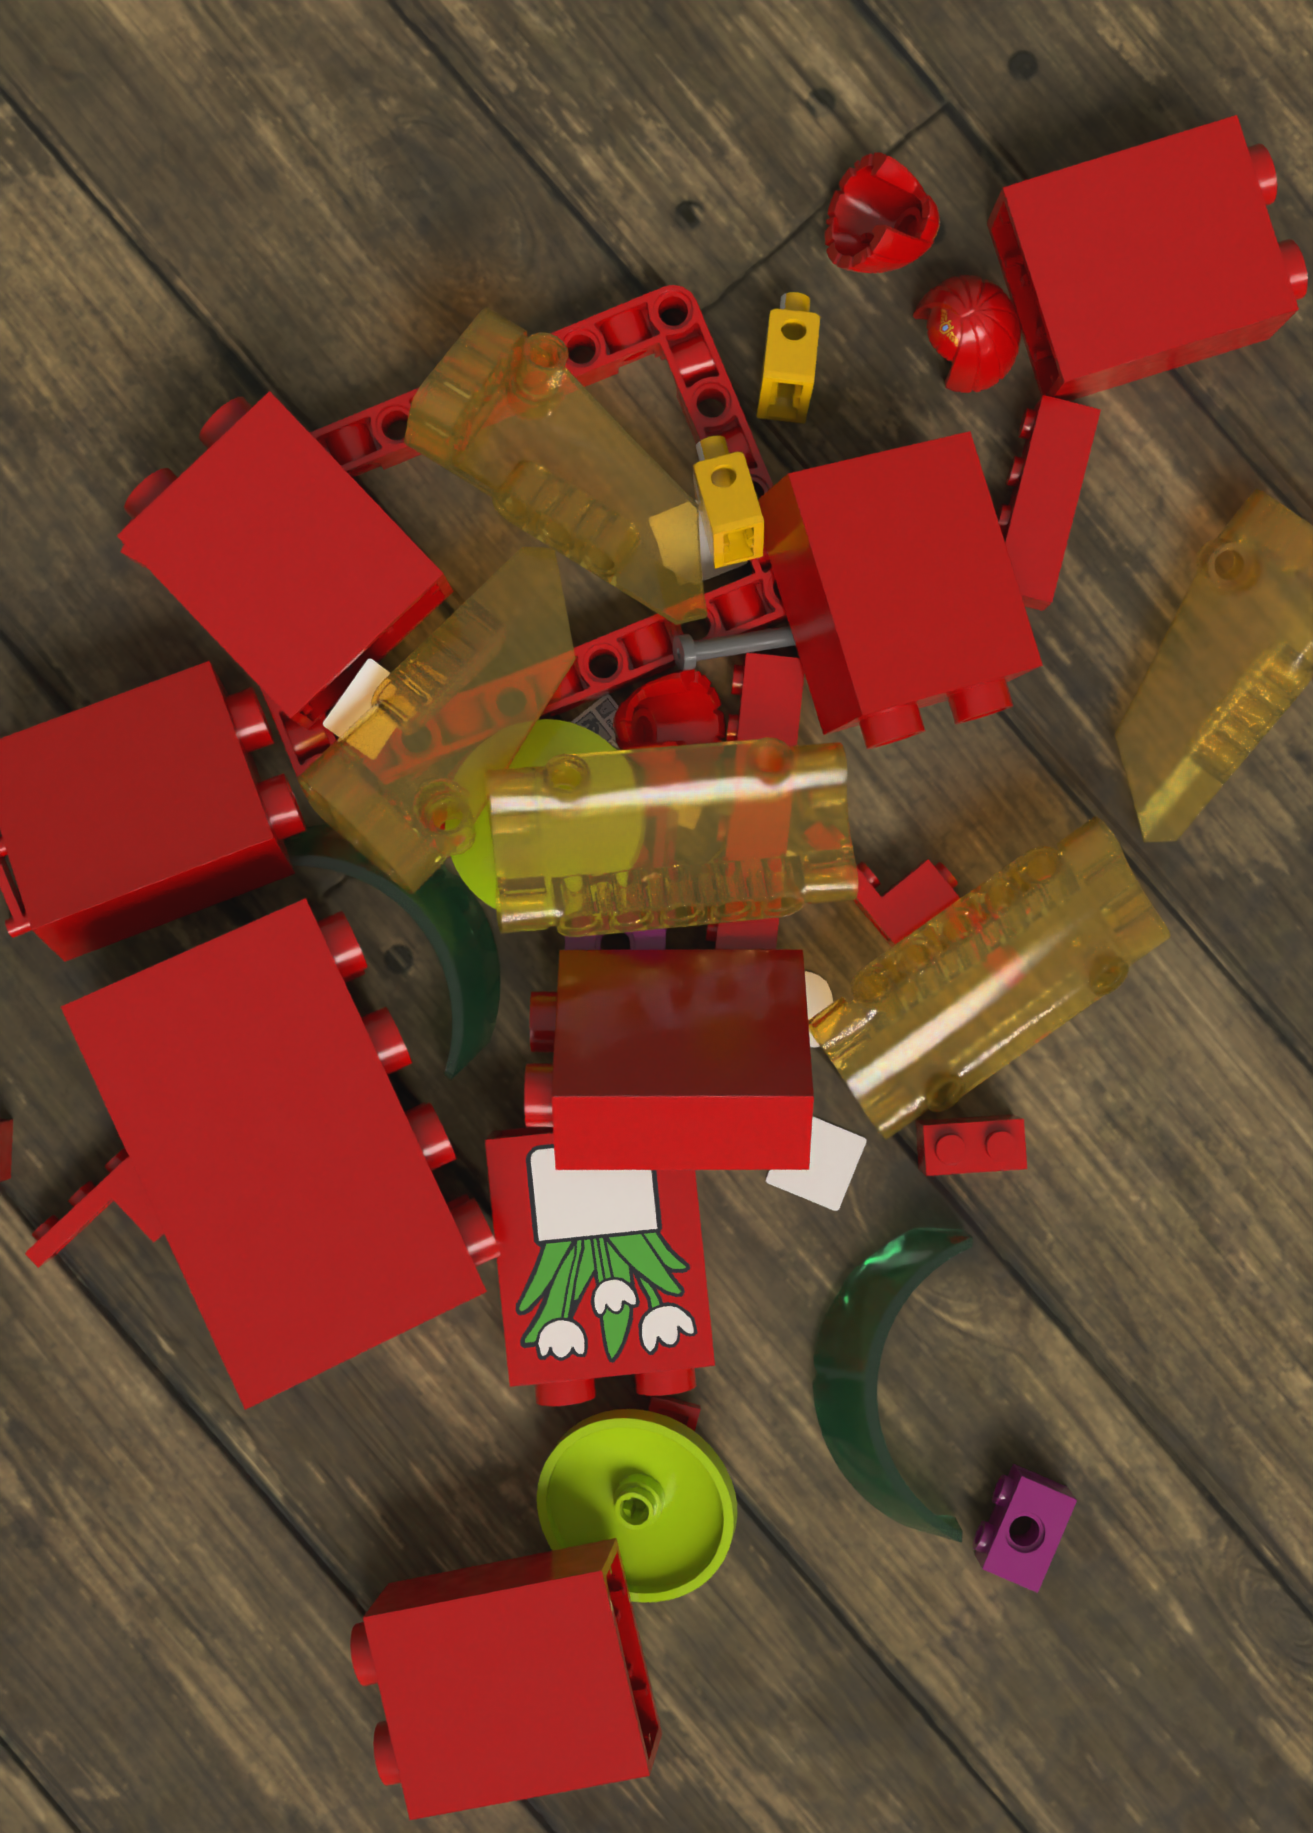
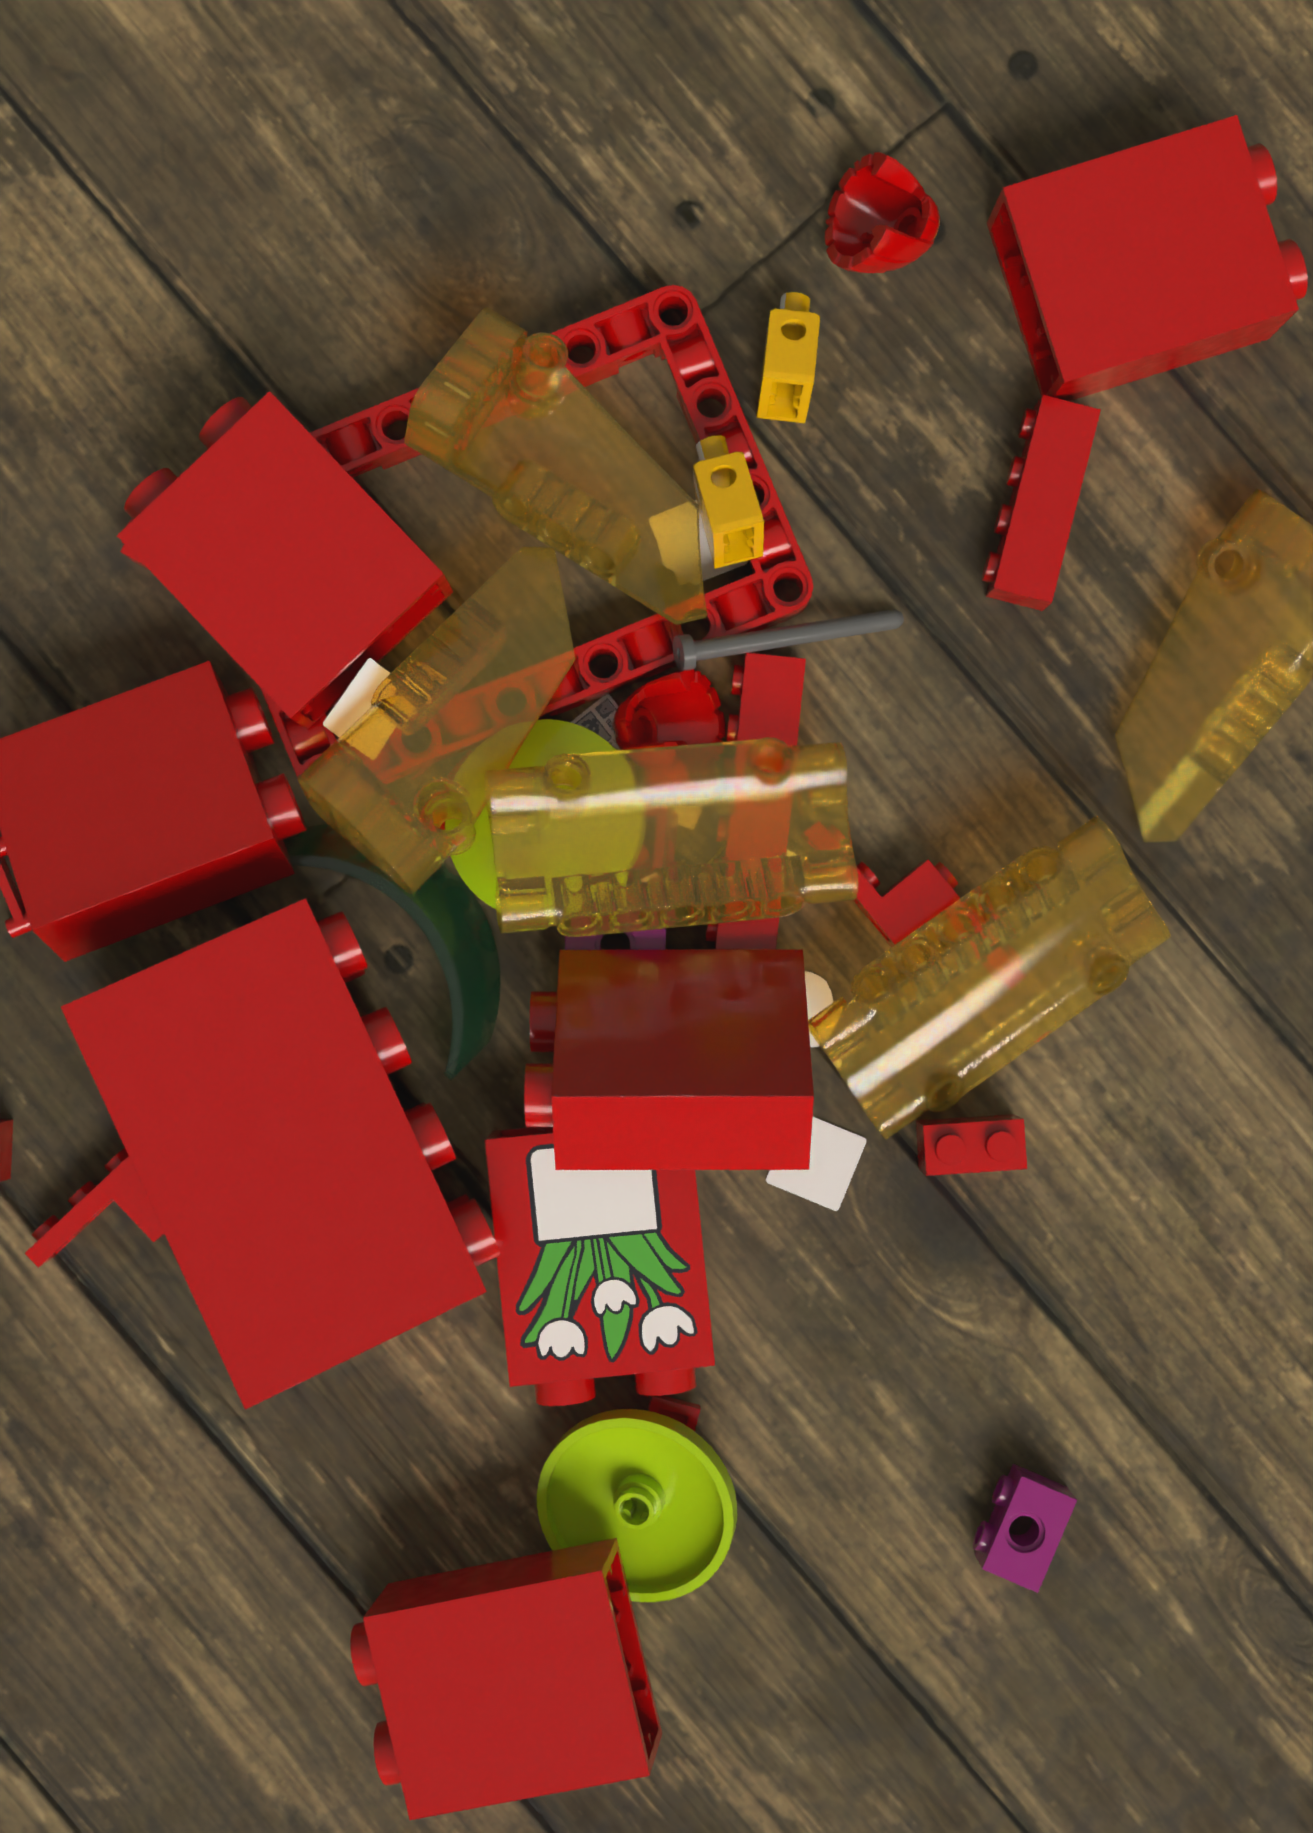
red brick [758,431,1043,749] -> none
clear green windscreen [812,1228,973,1542] -> none
red hair [913,275,1021,393] -> none

